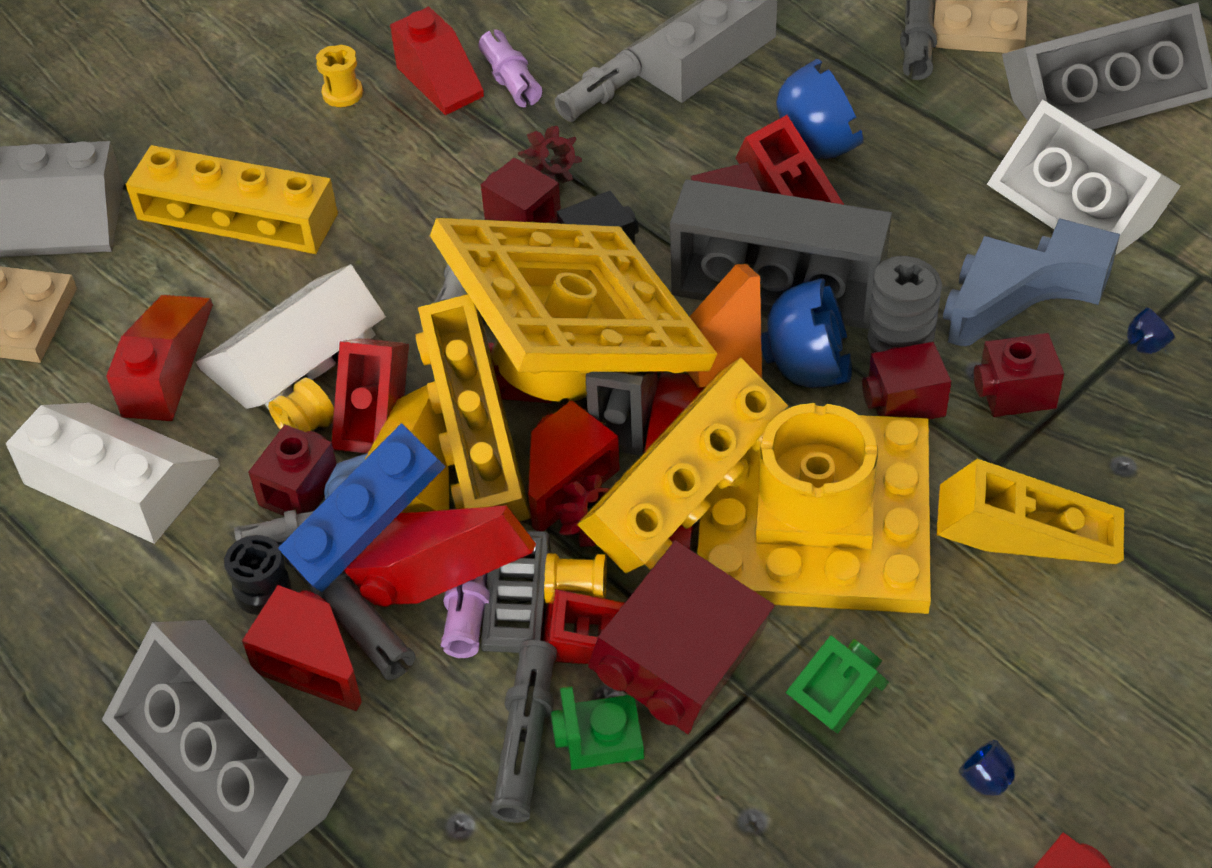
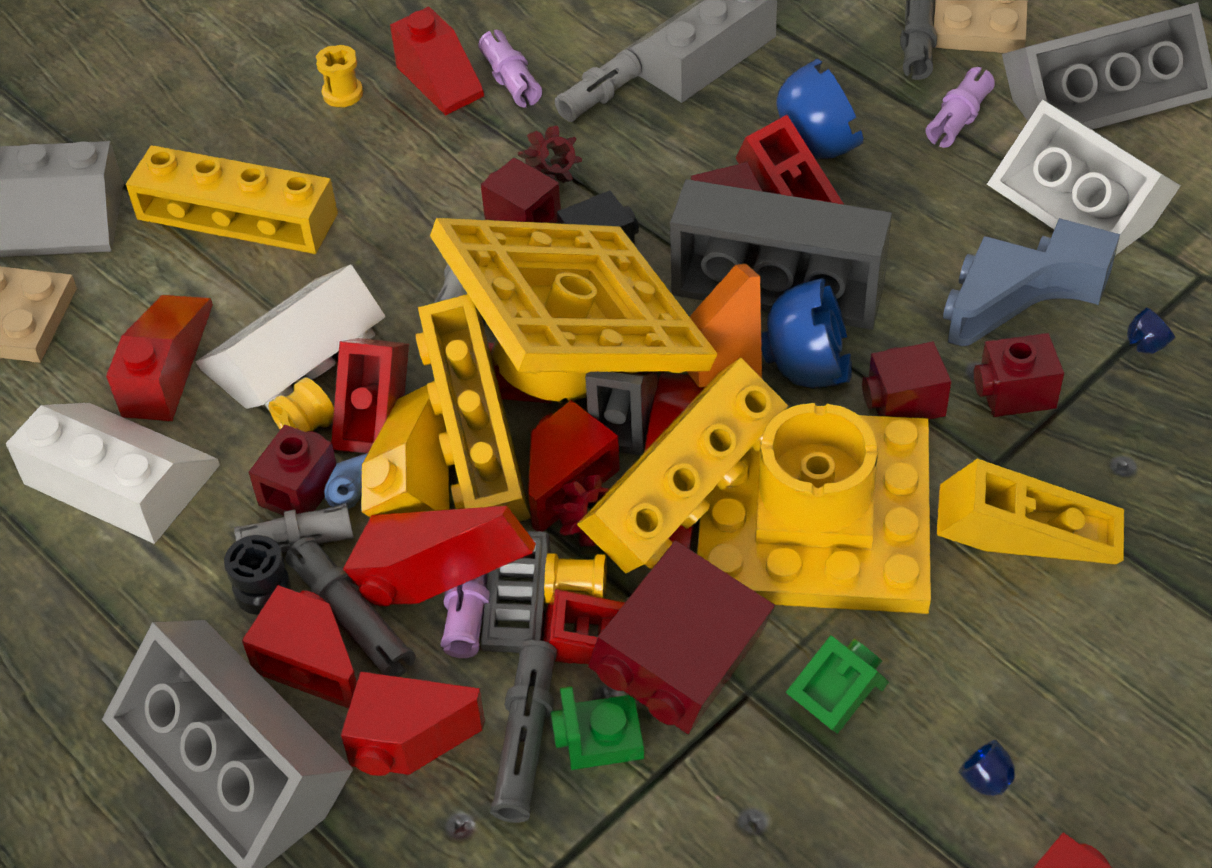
blue plate [278,423,446,592] -> none
dark grey piece [867,256,942,353] -> none
none -> red slope [341,672,485,776]
none -> lavender pin [926,67,995,148]

